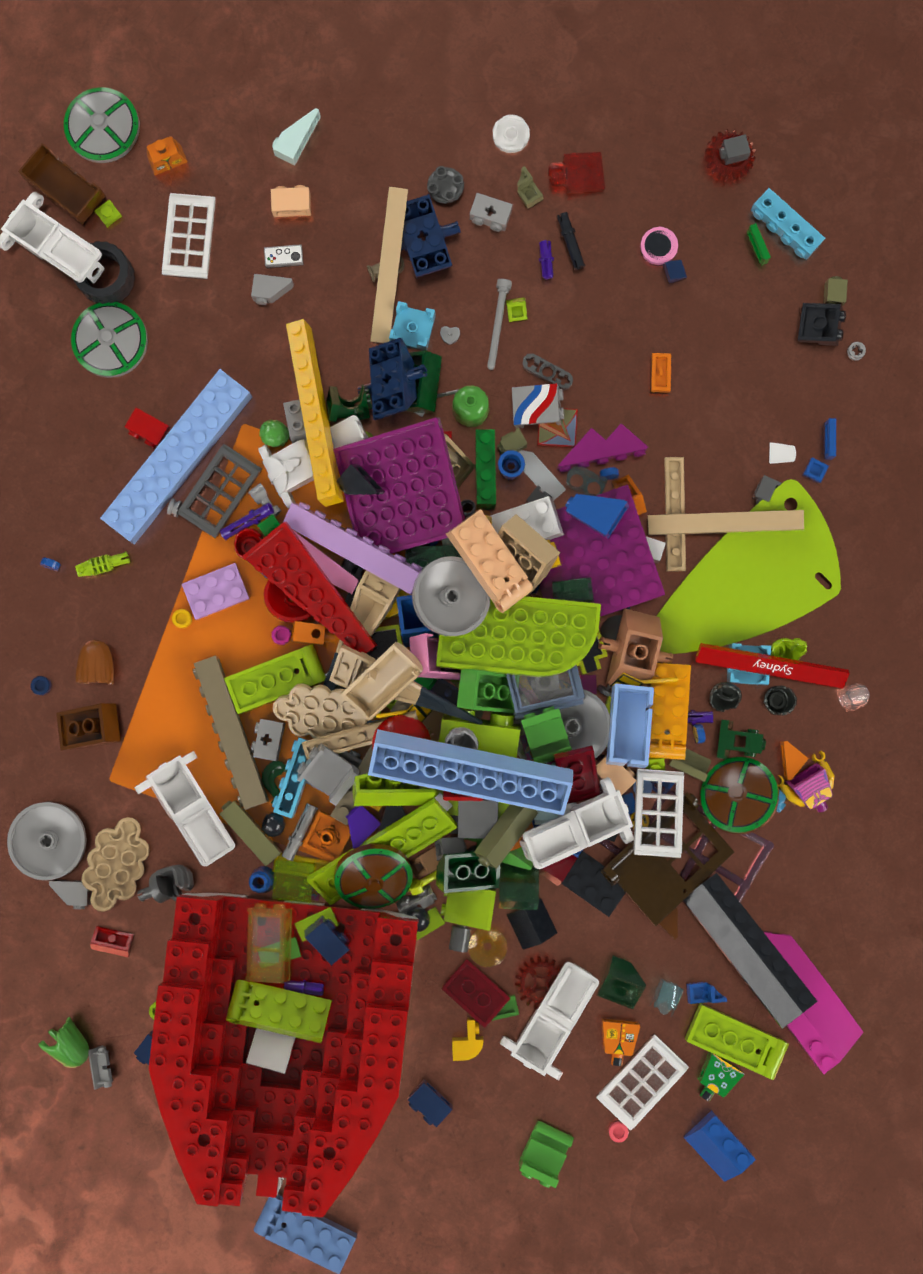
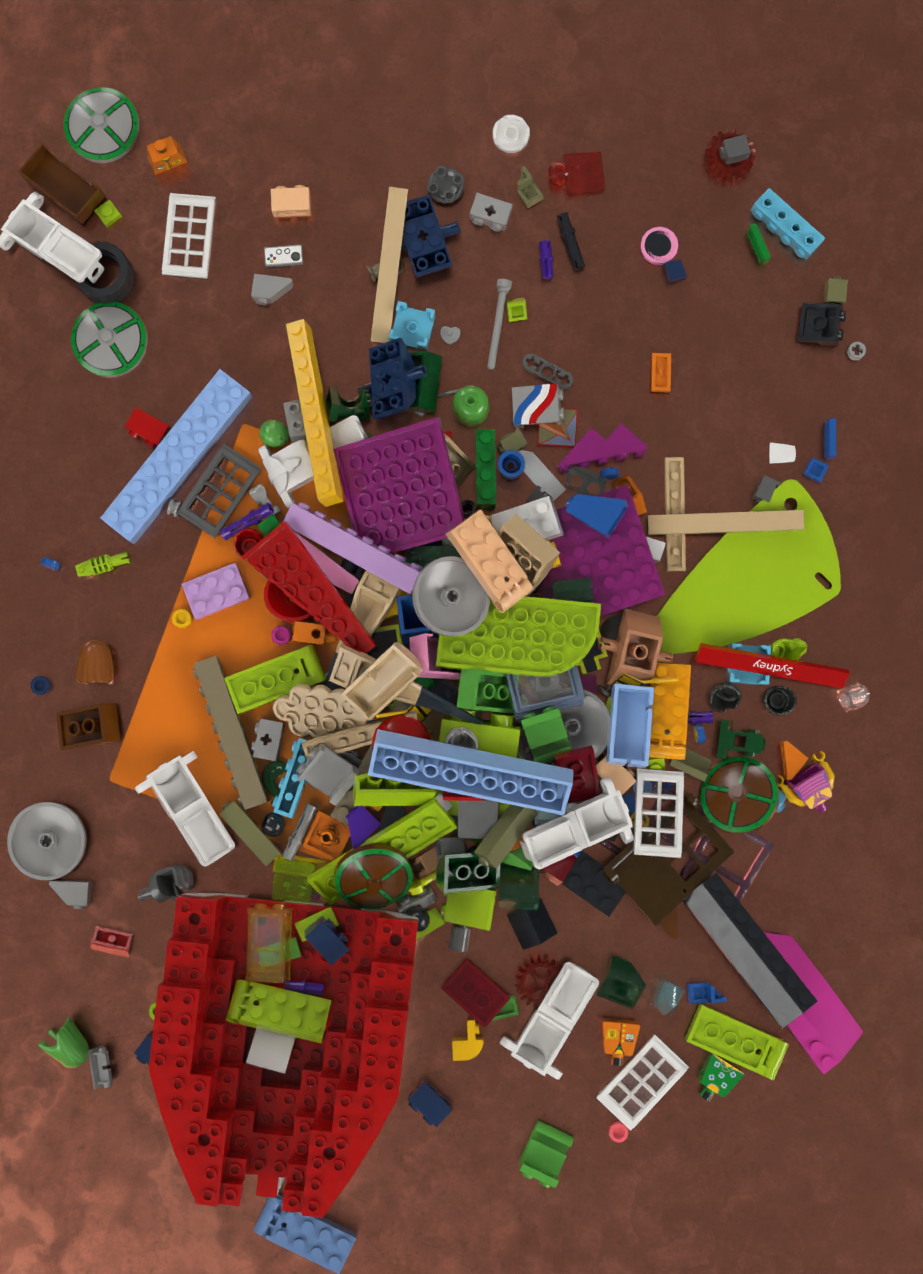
tan plate [81,817,150,912] -> none
blue plant [249,866,277,893] -> none
light aqua slope [272,108,321,166] -> none
black slope [337,464,385,495] -> none
clear yellow dish [468,928,507,967] -> none
blue slope [684,1110,756,1182] -> none

